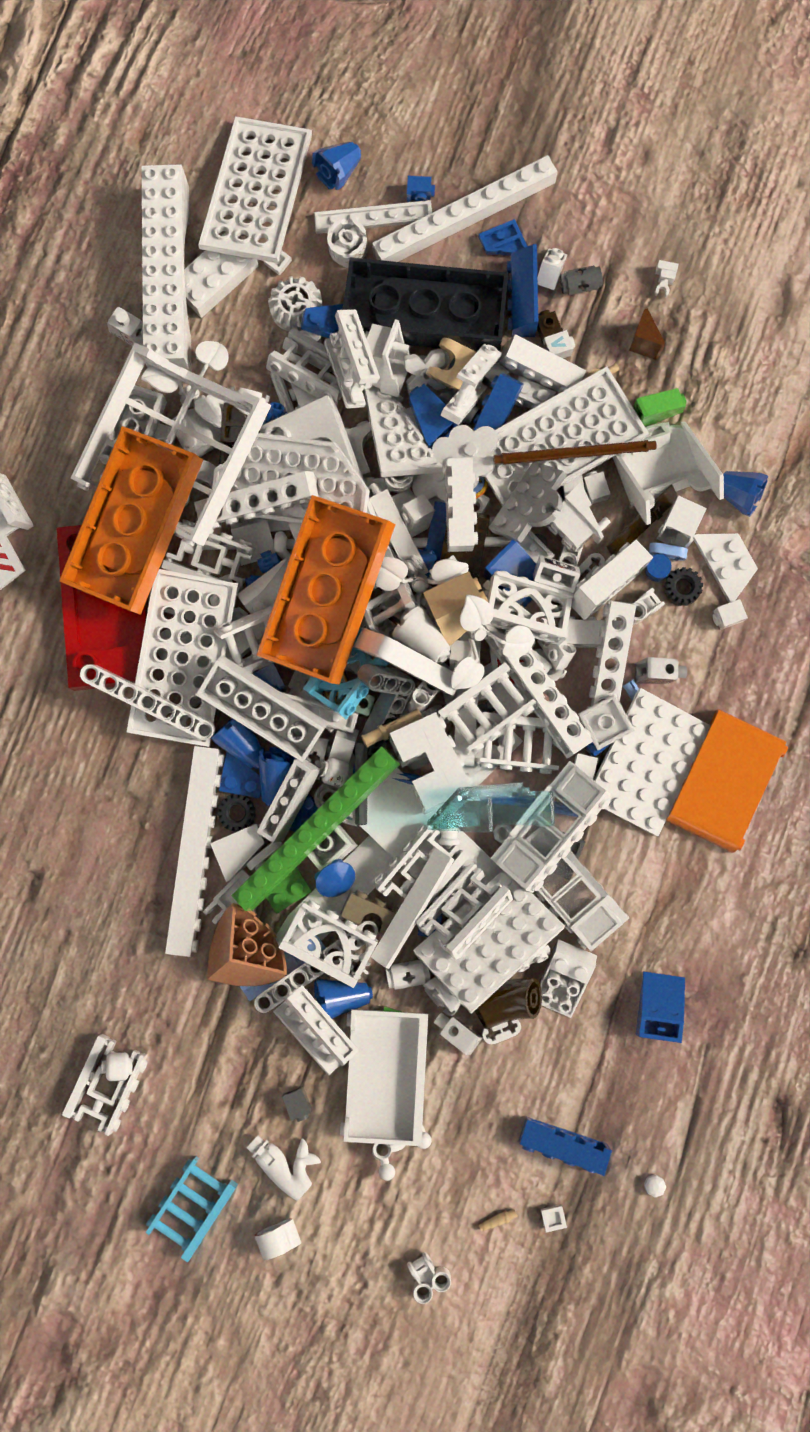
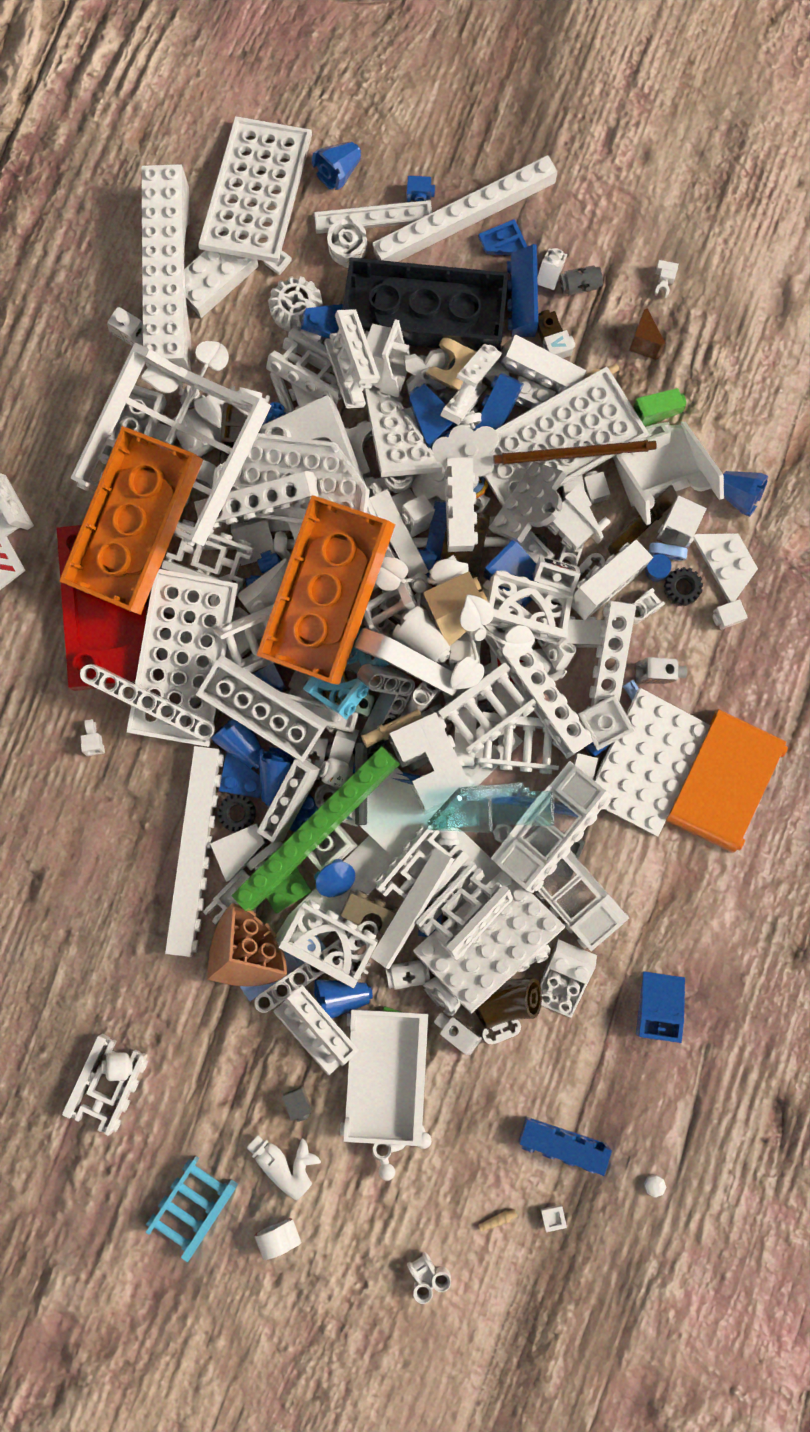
white bush [405,555,425,575] -> none
none -> white piece [81,719,105,756]
none -> white hat [459,411,482,429]

